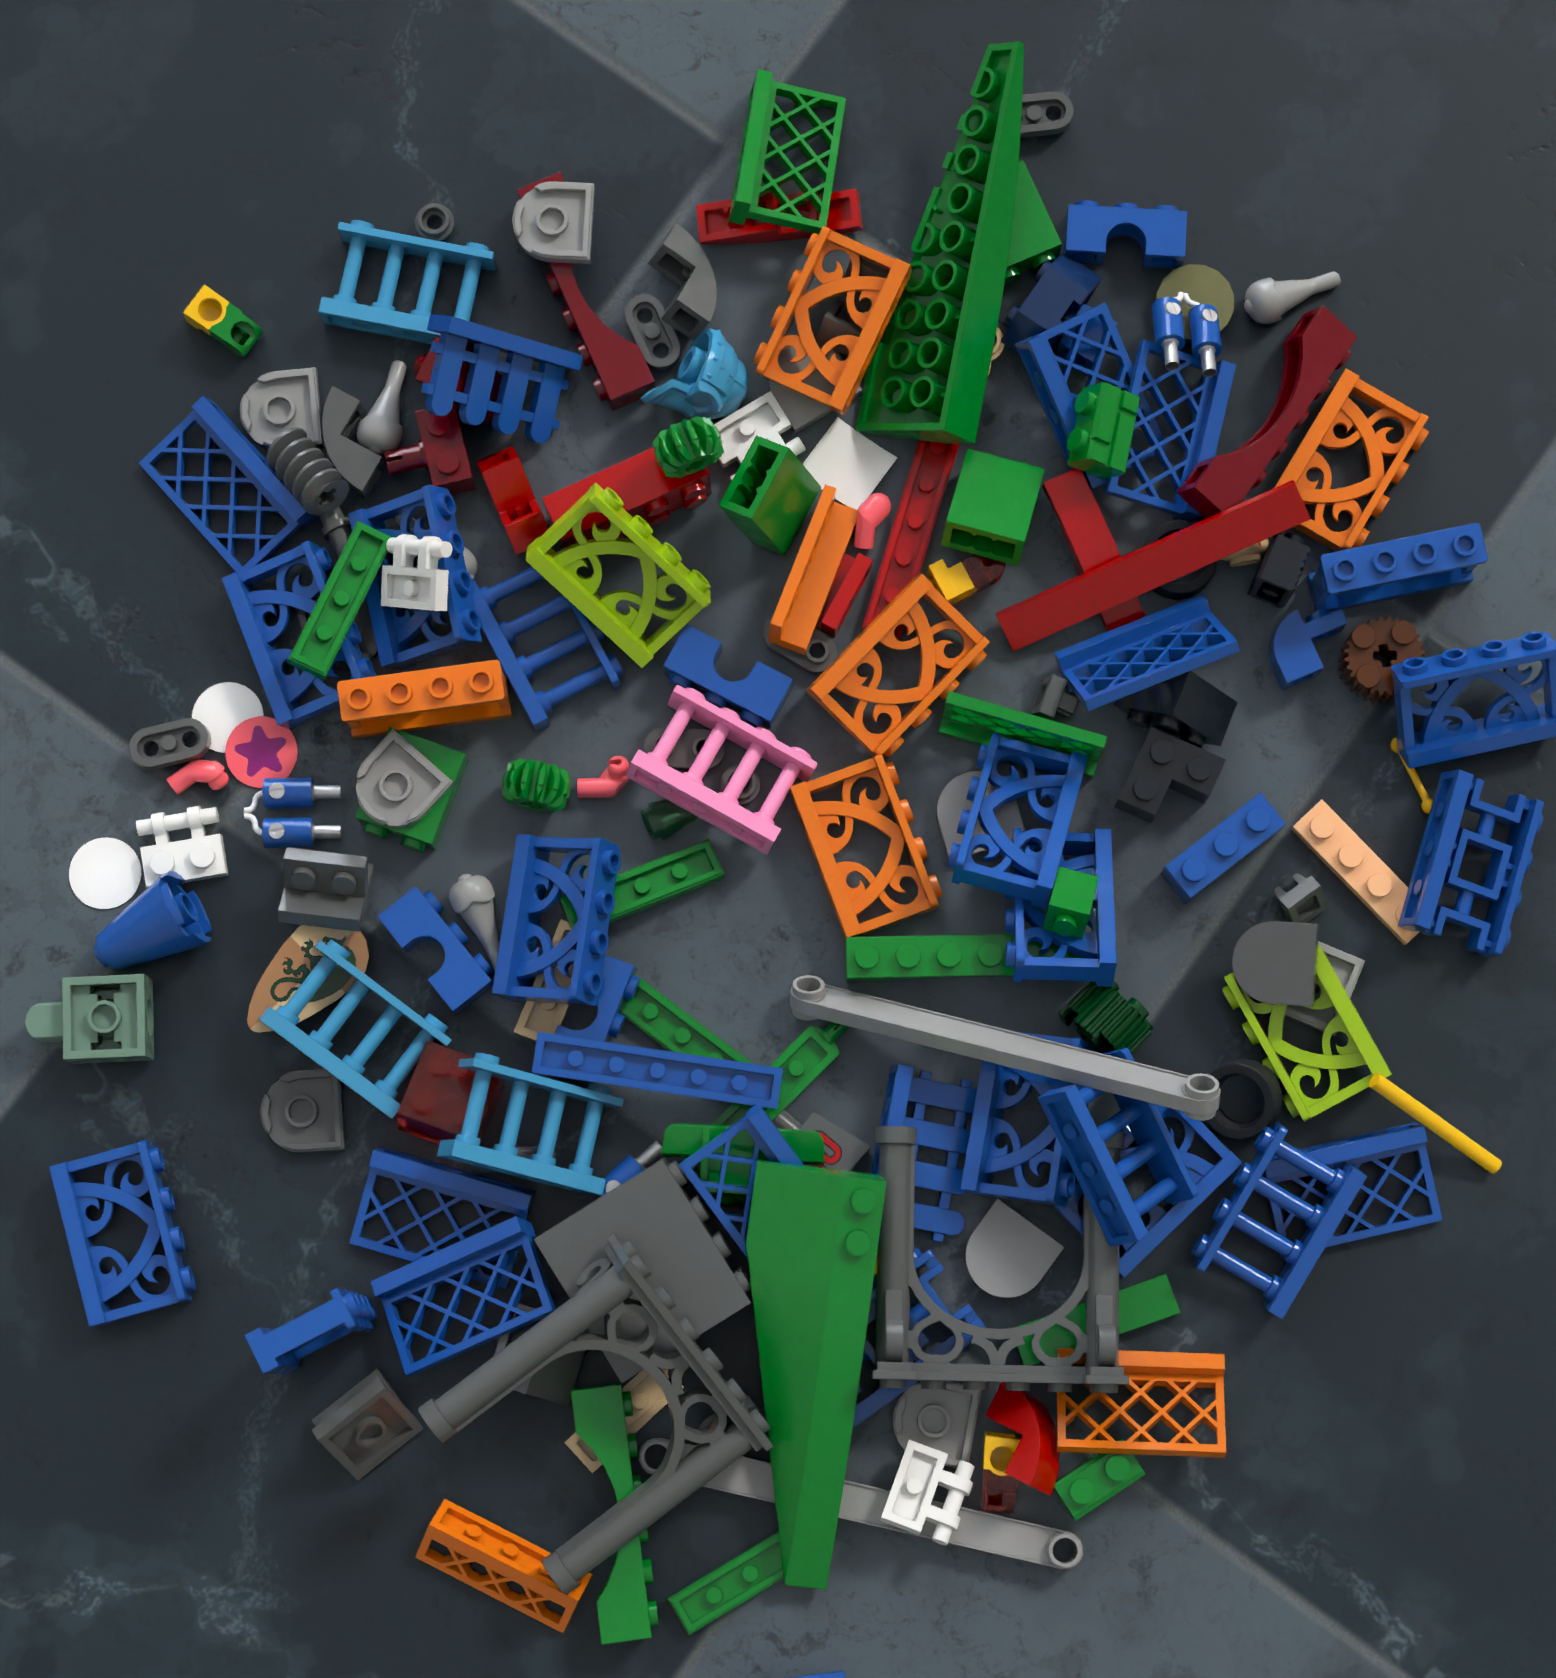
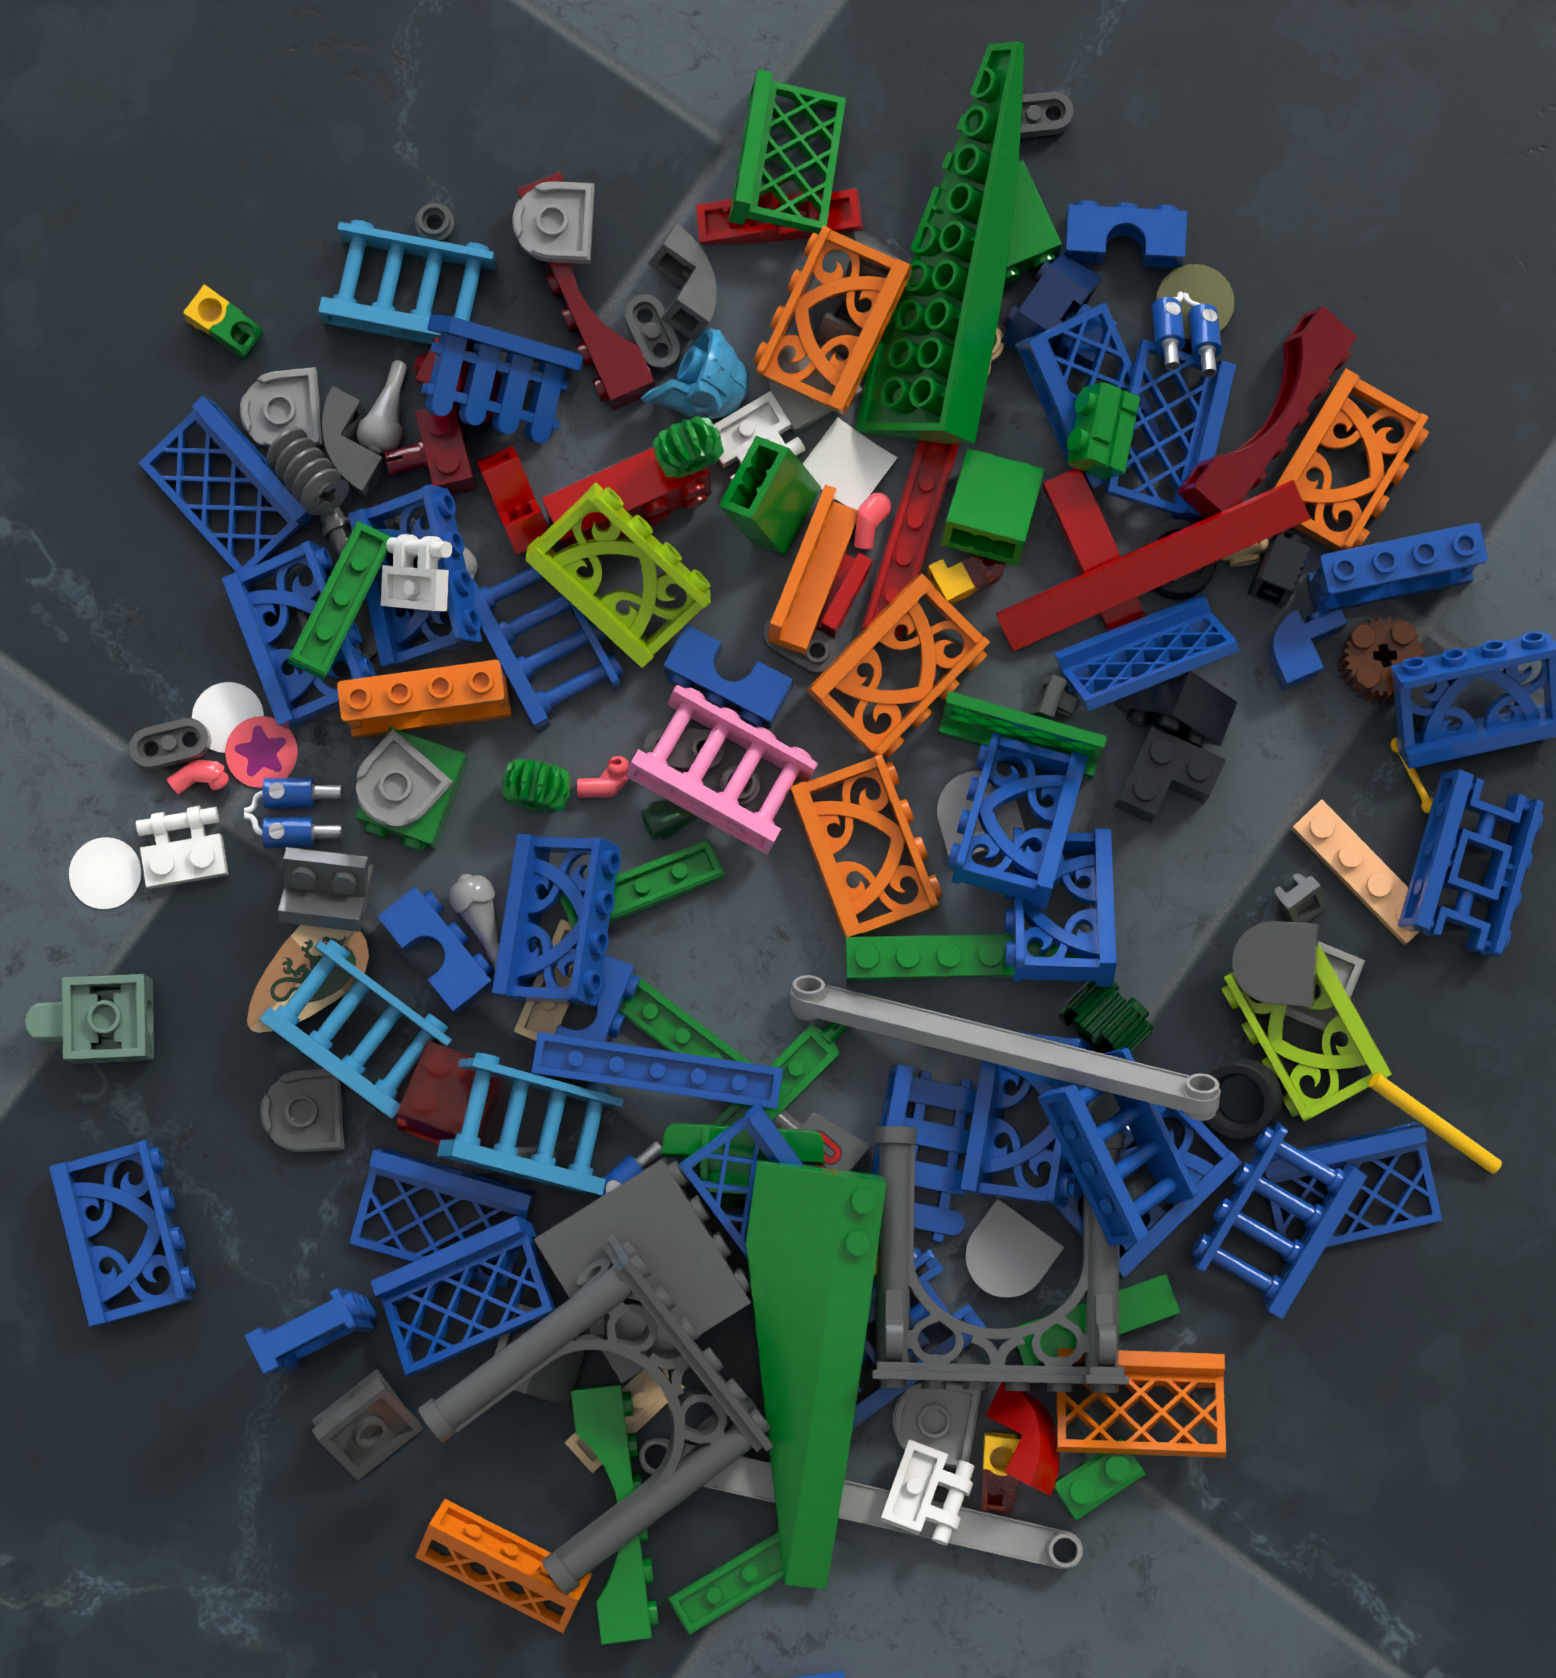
blue cone [94,871,212,970] -> none
green brick [1042,866,1099,939] -> none
blue arch [1160,792,1286,905] -> none
light grey piece [1244,271,1341,324] -> none

